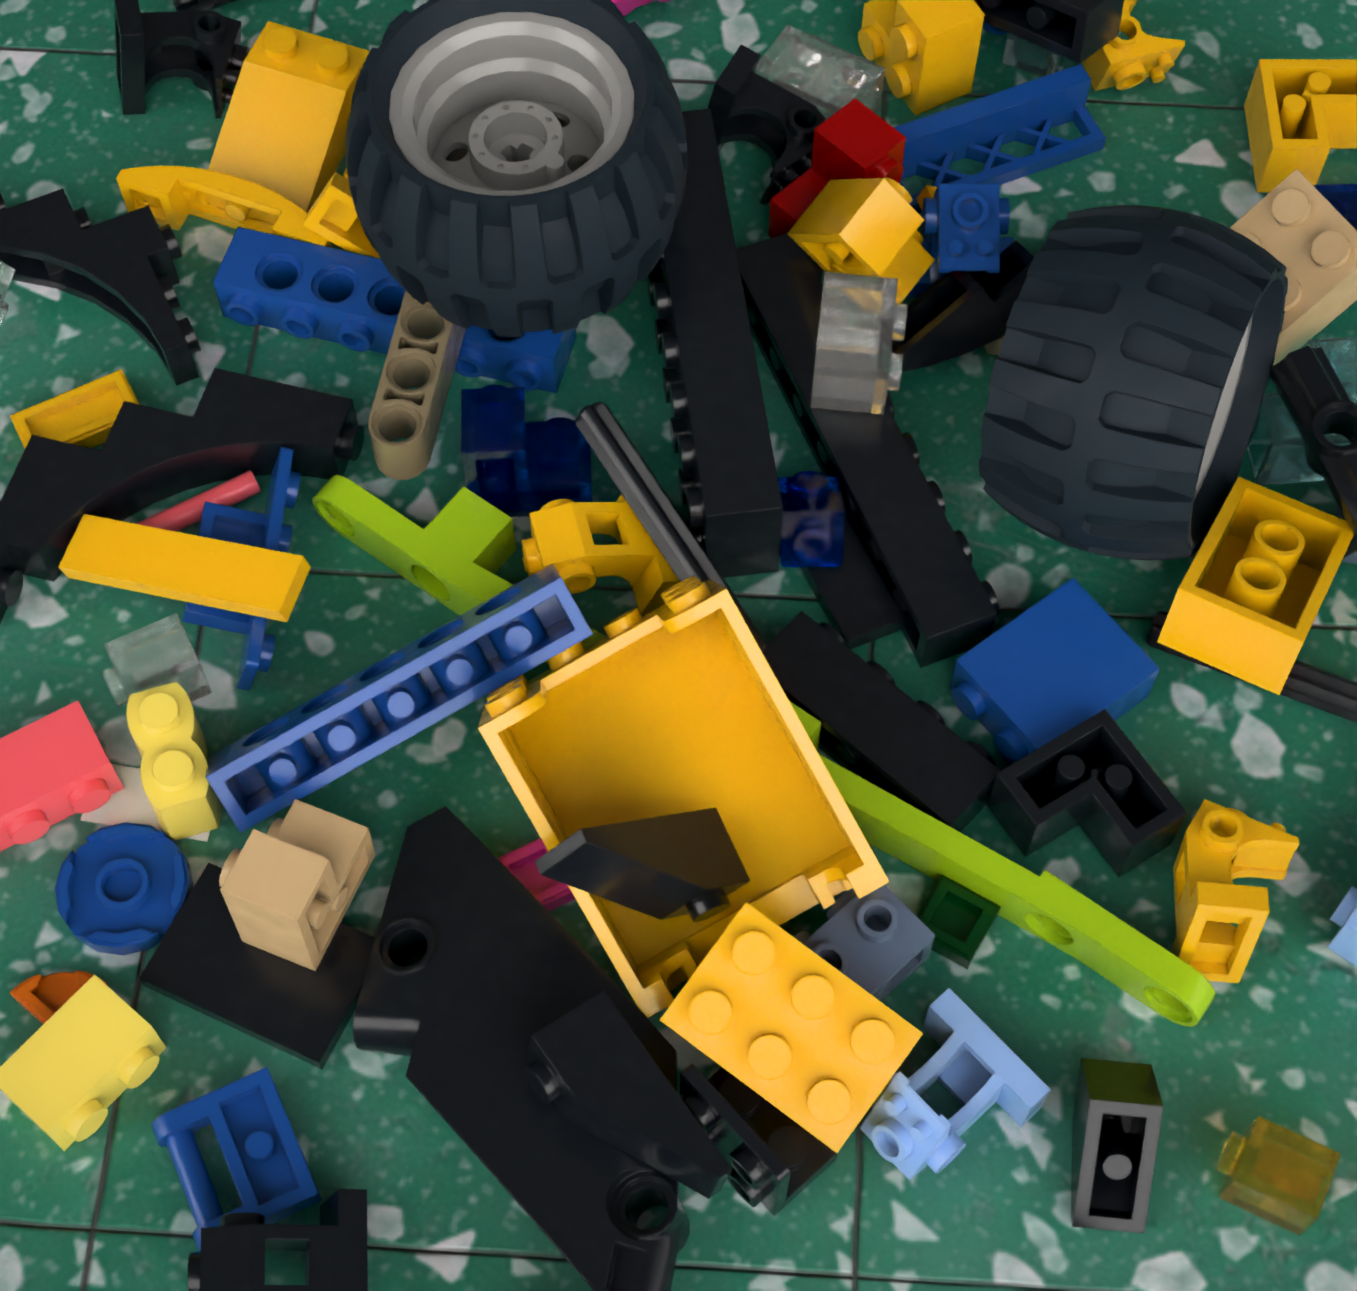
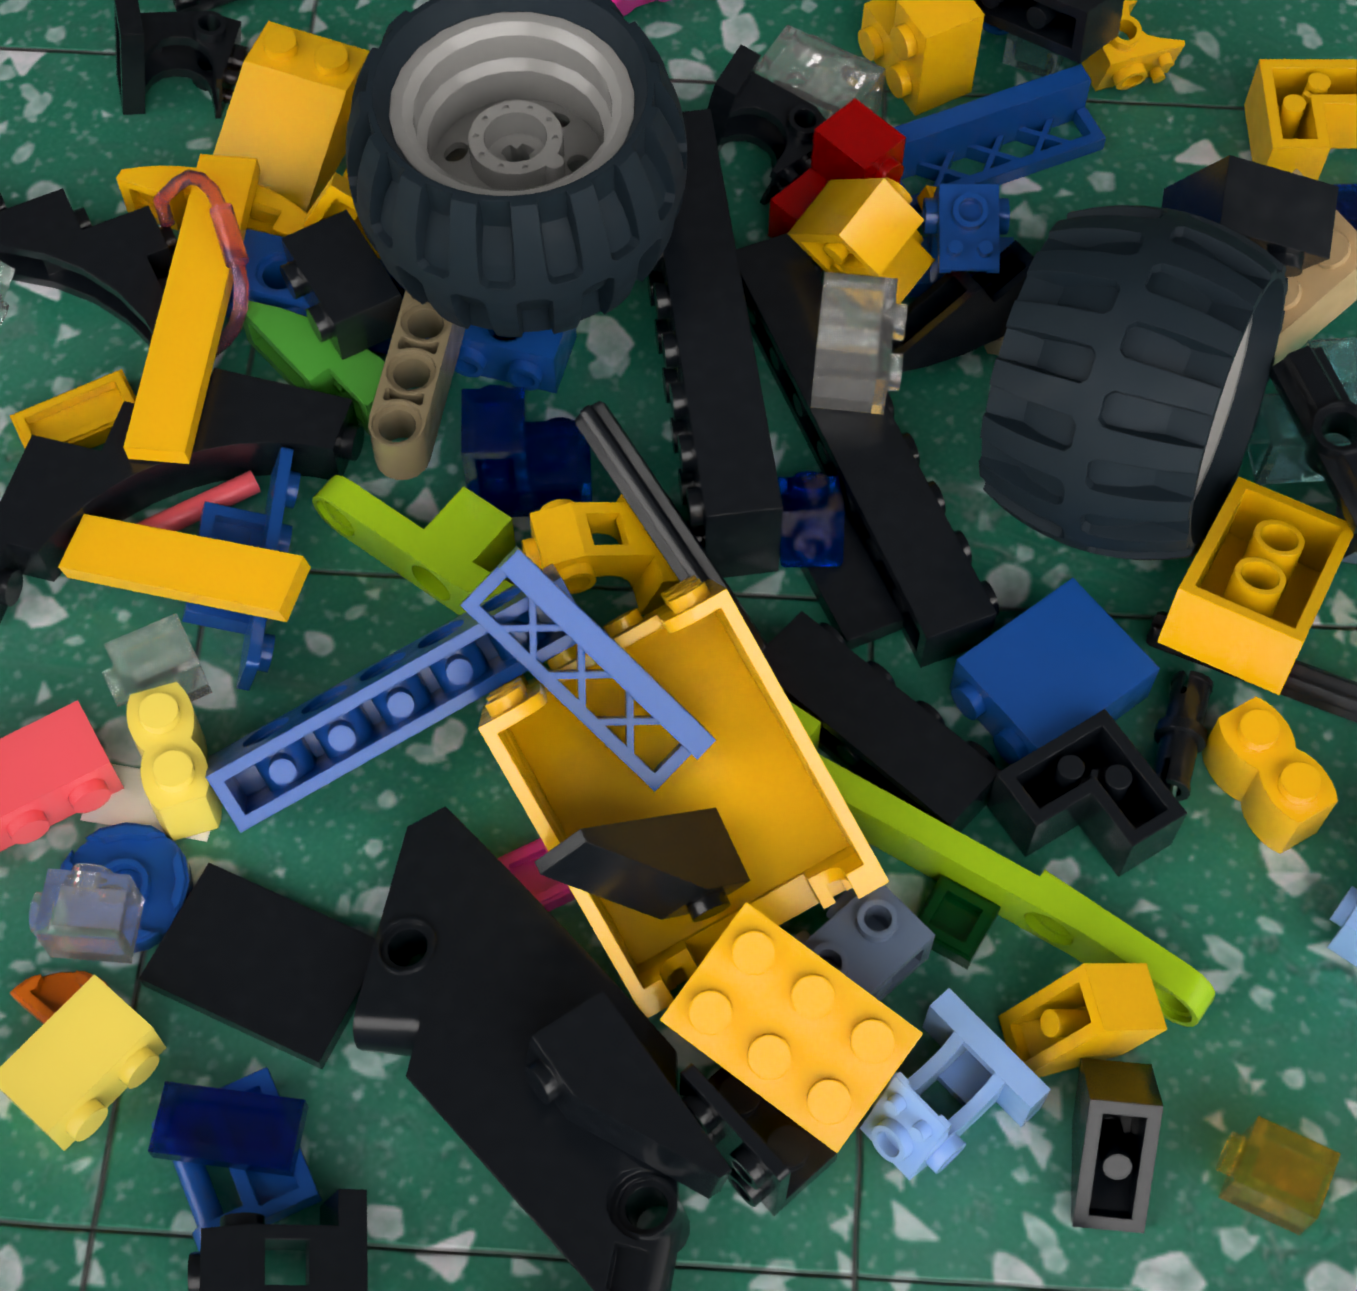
tan brick [219,799,376,971] -> none
yellow tile [1170,799,1299,984] -> none
none -> clear brick [29,863,145,964]
none -> yellow tile [123,154,261,464]
none -> clear blue tile [148,1081,308,1177]
none -> piece [153,170,249,358]
none -> bright green slope [238,300,385,435]
none -> black brick [280,209,402,360]
none -> fence [460,546,716,792]
none -> yellow slope [998,963,1168,1078]
none -> black pin [1153,670,1214,801]
none -> black brick [1161,155,1339,277]
none -> yellow brick [1202,696,1338,854]

